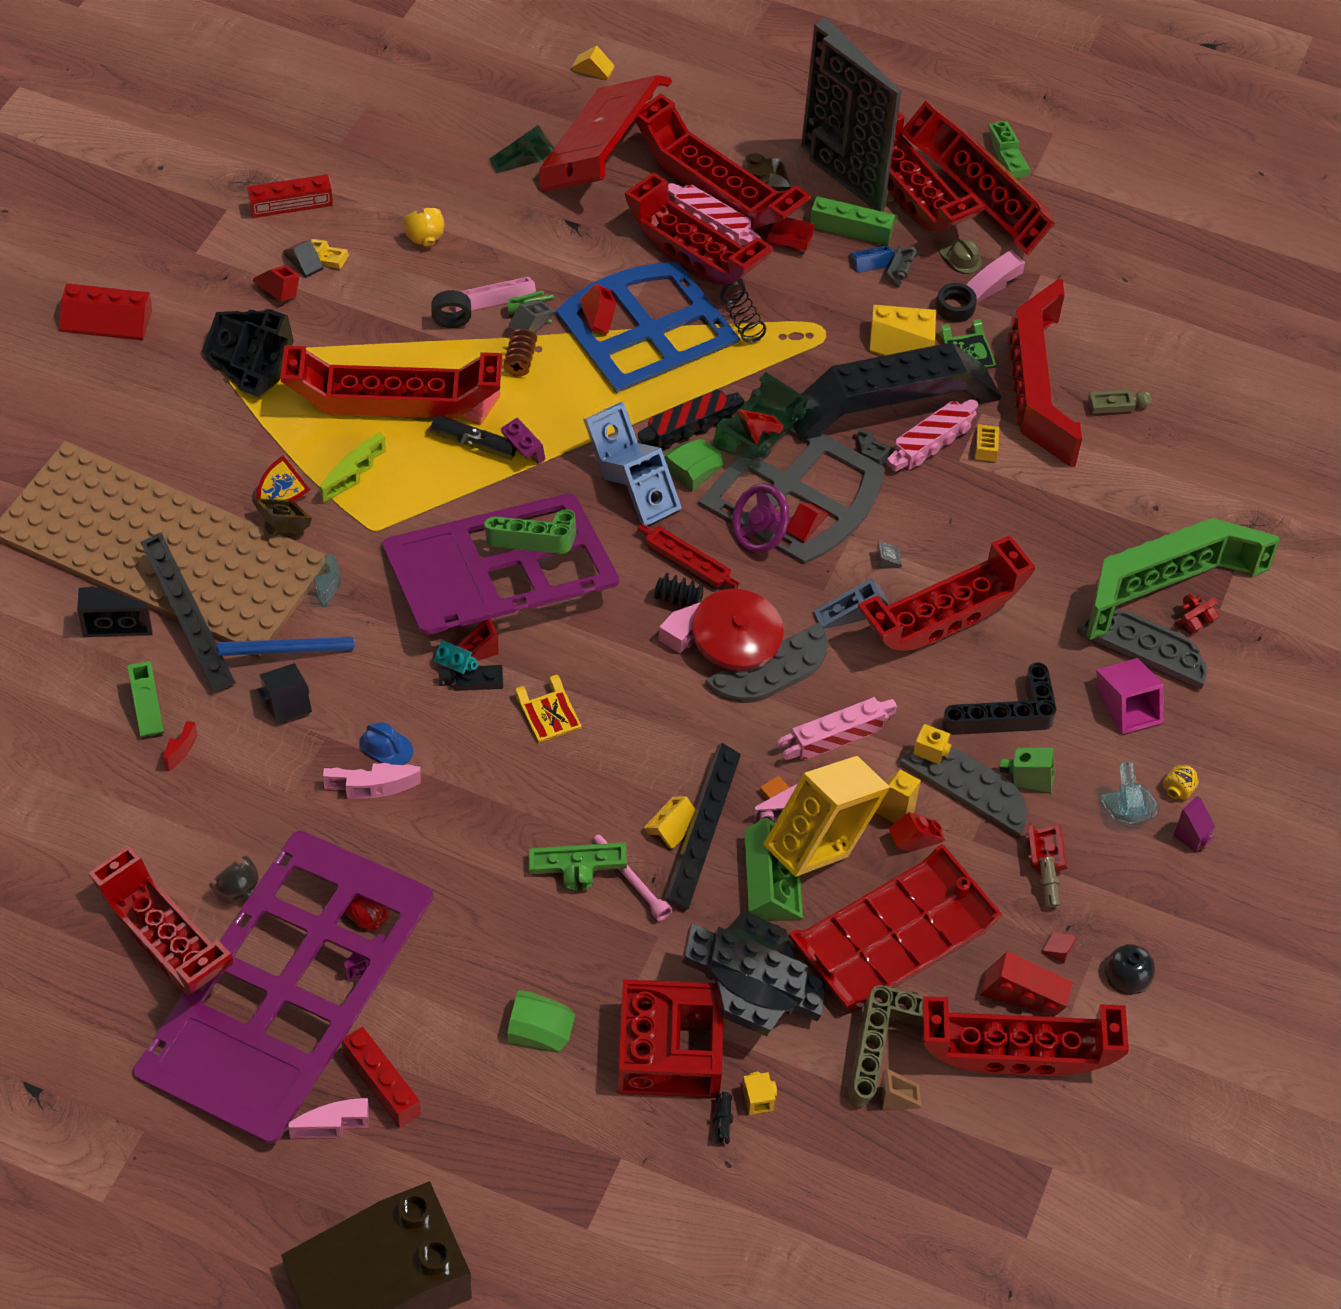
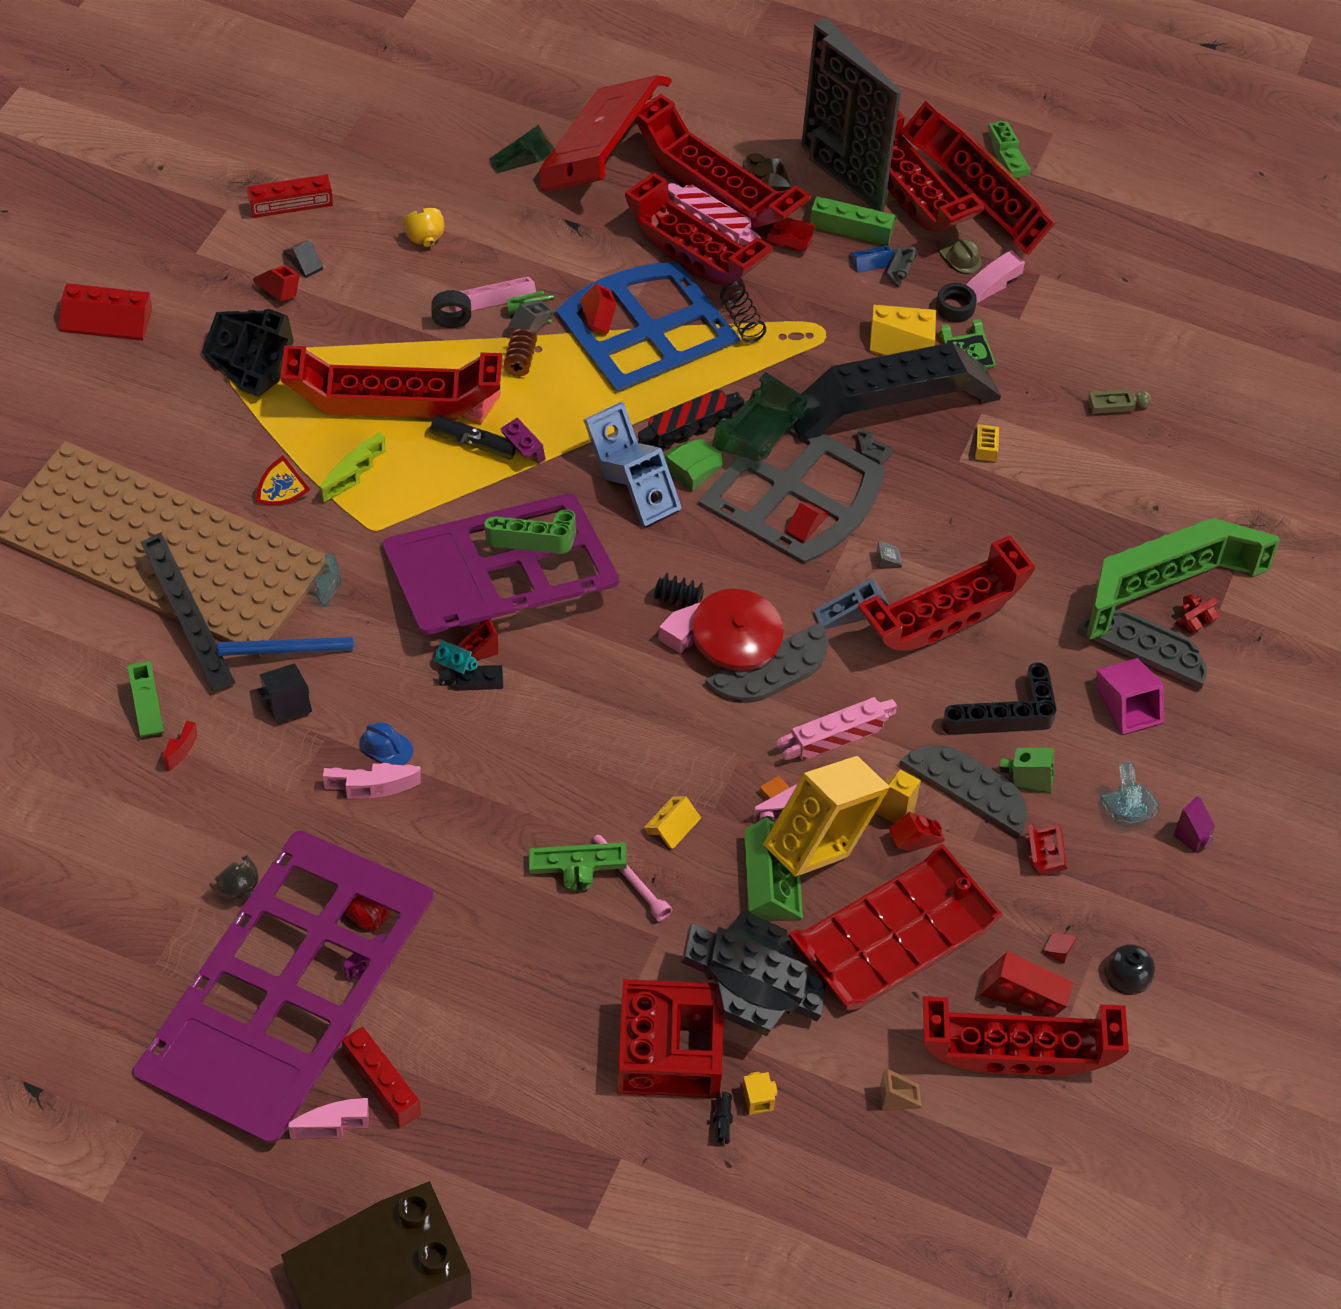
black slope [77,586,153,637] -> none
red slope [88,845,233,995] -> none
dark brown slope [252,498,312,536] -> none
yellow slope [311,239,349,269] -> none
bright green slope [507,990,575,1052] -> none
yellow flag [515,675,582,743] -> none
yellow slope [571,45,615,80] -> none
red plate [637,523,740,589] -> none
black plate [664,743,741,911] -> none
magenta piece [732,483,789,554] -> none
red slope [738,409,784,444] -> none
olive beam [848,985,923,1107] -> none
bright pink hinge [886,399,979,472] -> none
yellow brick [913,724,952,764] -> none
red slope [1008,279,1082,467] -> none
dark tan pin [1038,857,1061,908] -> none
yellow head [1163,765,1199,800] -> none

